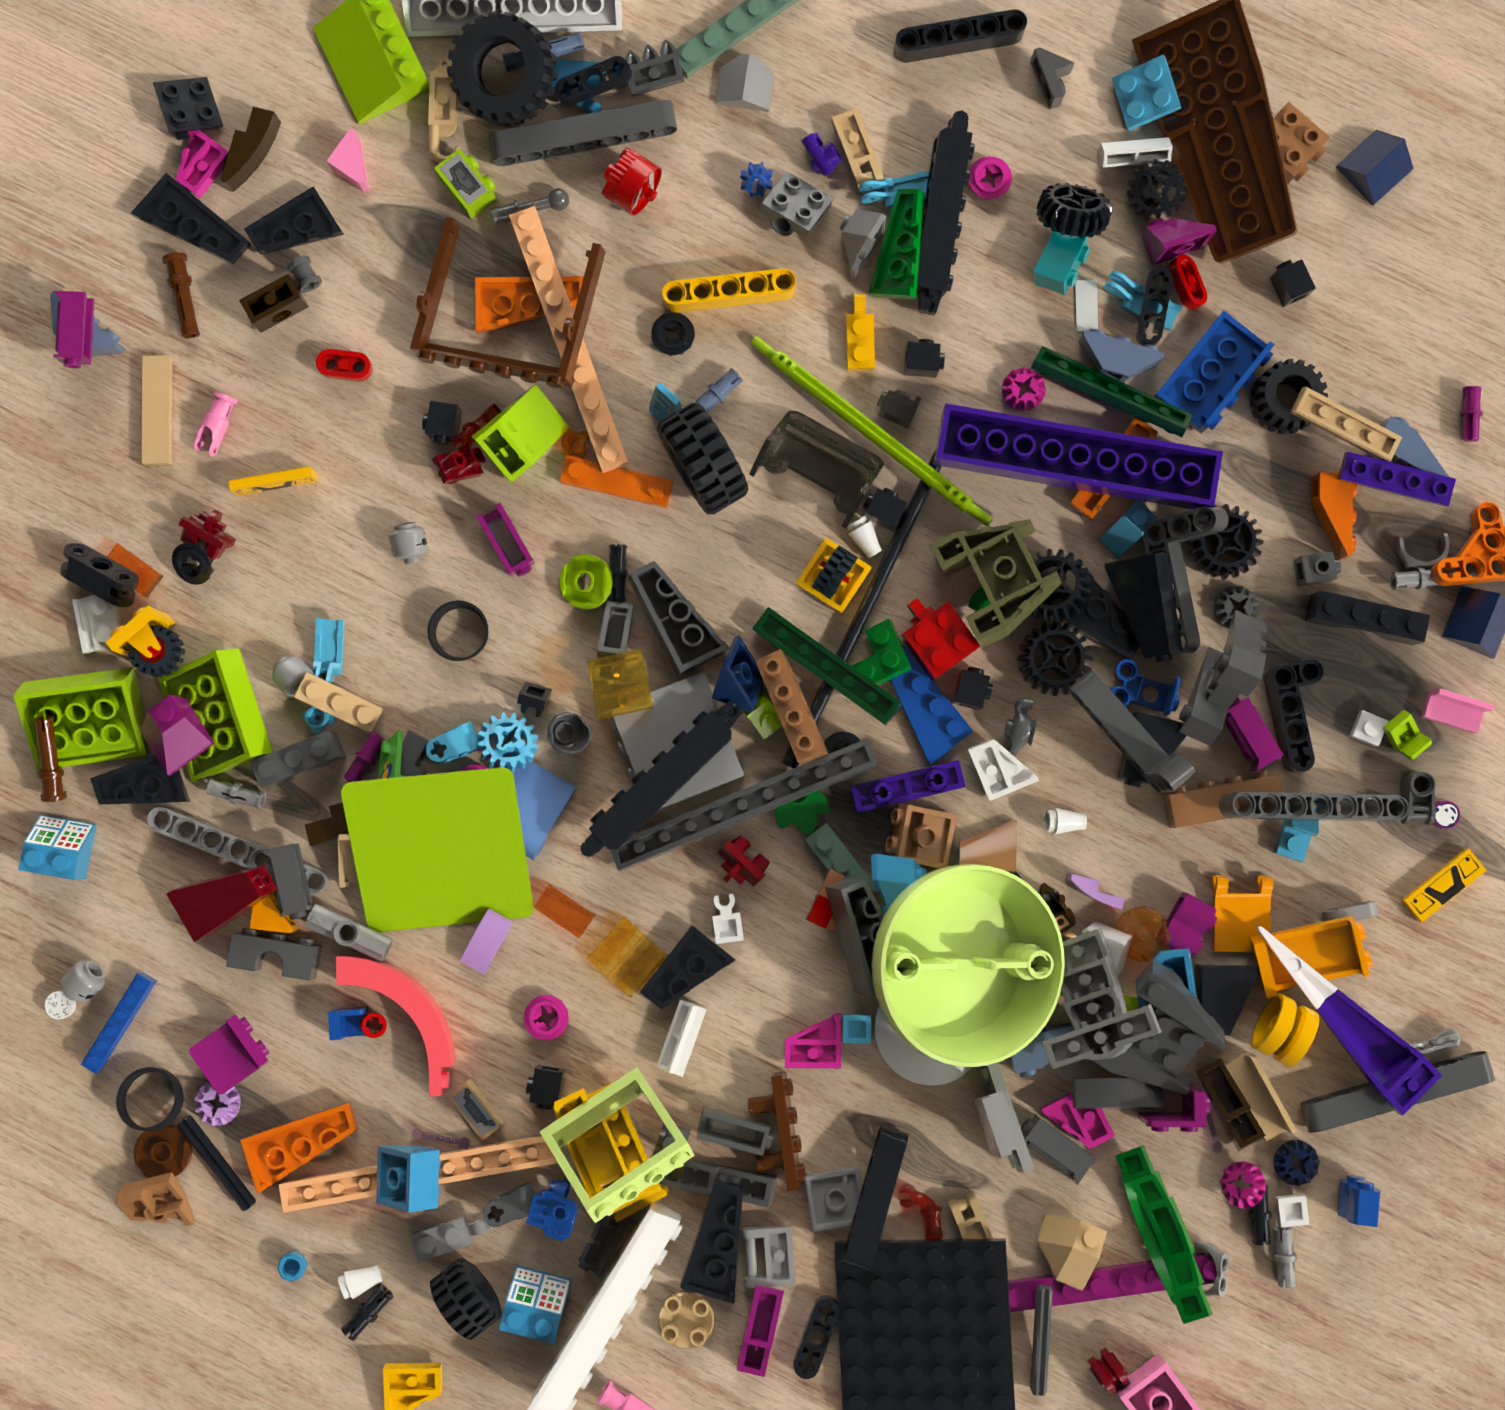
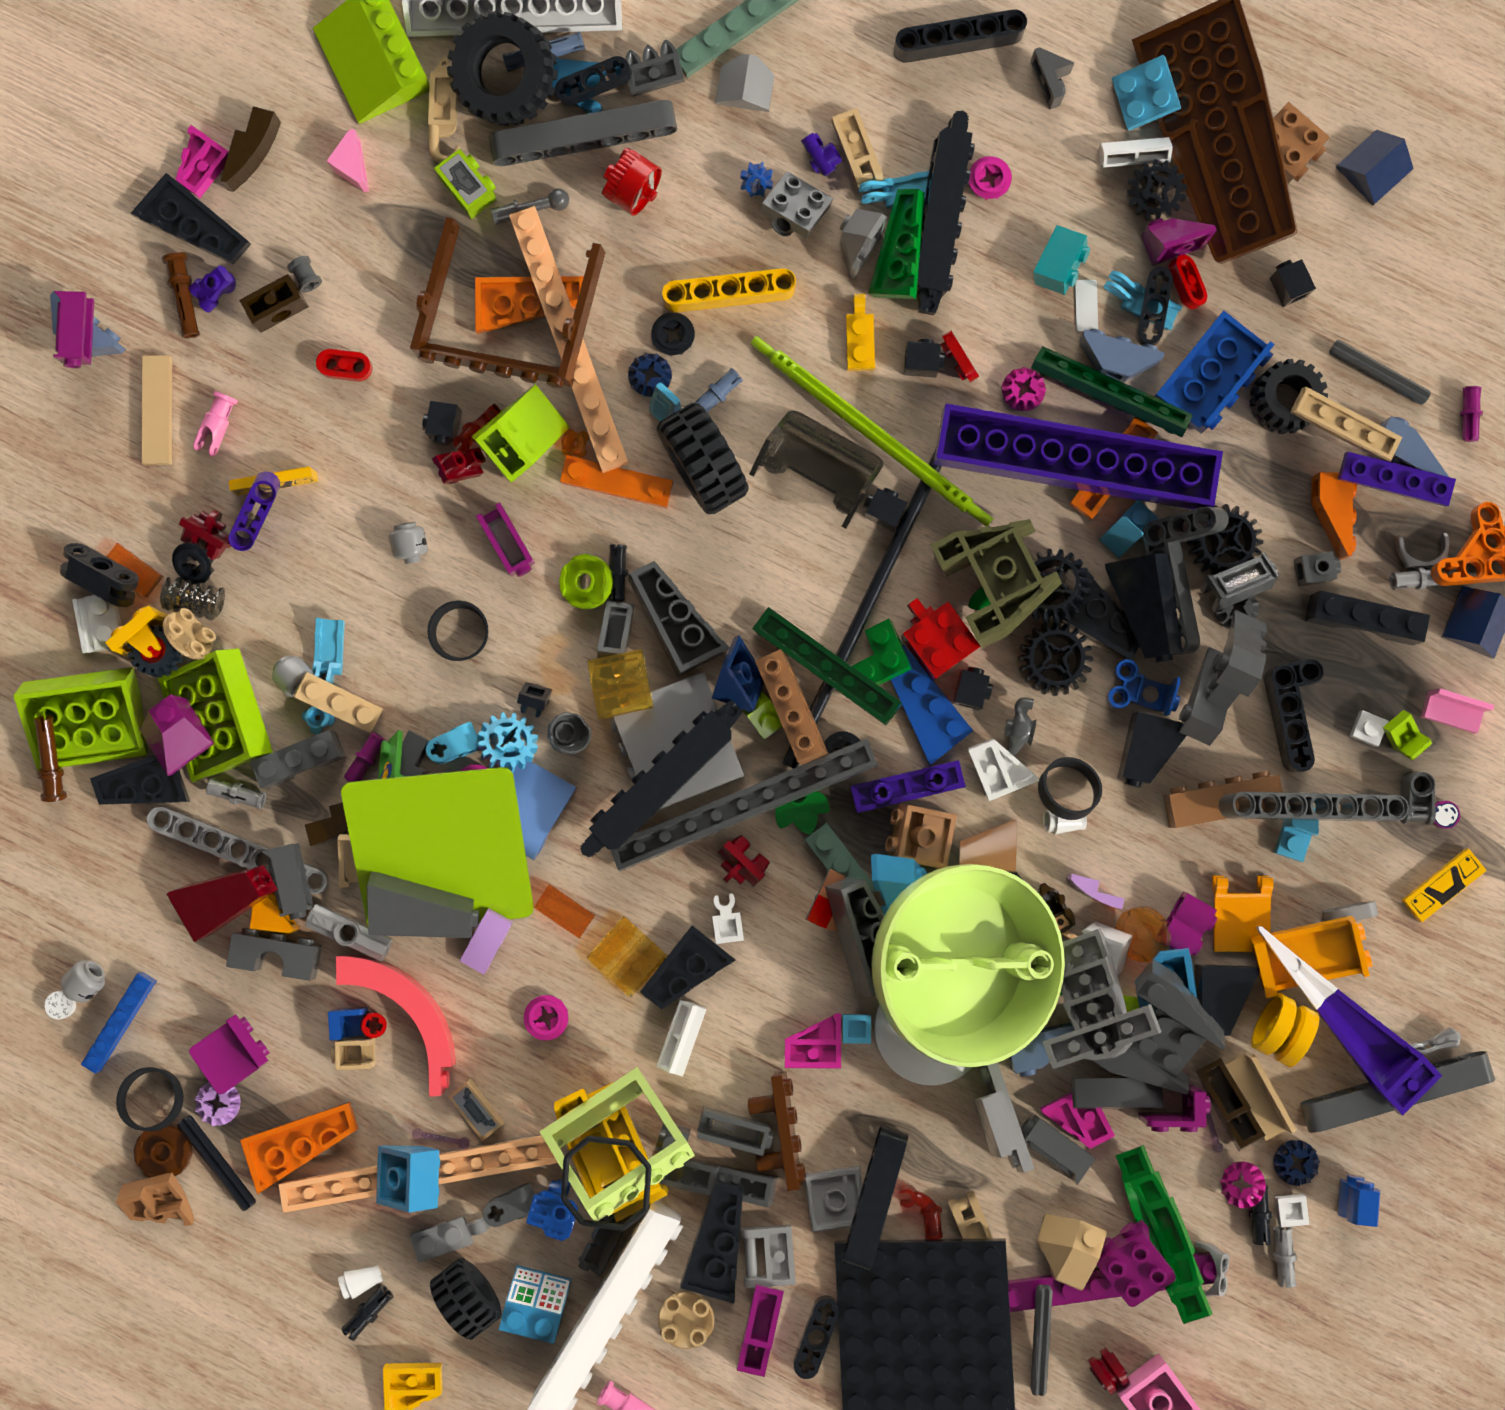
dark azure slope [18,815,97,880] -> none
black hinge [153,77,223,140] -> none
black wing [244,186,344,255] -> none
dark azure tile [277,1251,308,1282] -> none
black brick [526,1065,566,1110] -> none
yellow plate [795,538,872,614] -> none
white cone [846,515,882,558] -> none
clear smoke brick [876,390,922,429] -> none
black gear [1036,183,1112,238] -> none
dark grey beam [1068,670,1196,793] -> none
magenta window [1225,697,1283,772] -> none
none -> clear smoke piece [160,577,225,621]
none -> tan dish [163,608,216,660]
none -> dark purple plate [189,266,236,313]
none -> dark purple beam [228,471,280,551]
none -> tan window [331,1038,376,1071]
none -> dark grey slope [367,872,479,938]
none -> black piece [561,1136,652,1231]
none -> dark blue gear [628,353,672,397]
none -> red plate [941,330,980,383]
none -> black tyre [1038,757,1102,820]
none -> magenta bracket [1097,1219,1176,1307]
none -> dark grey window [1200,553,1279,612]
none -> dark grey axle [1329,340,1431,405]

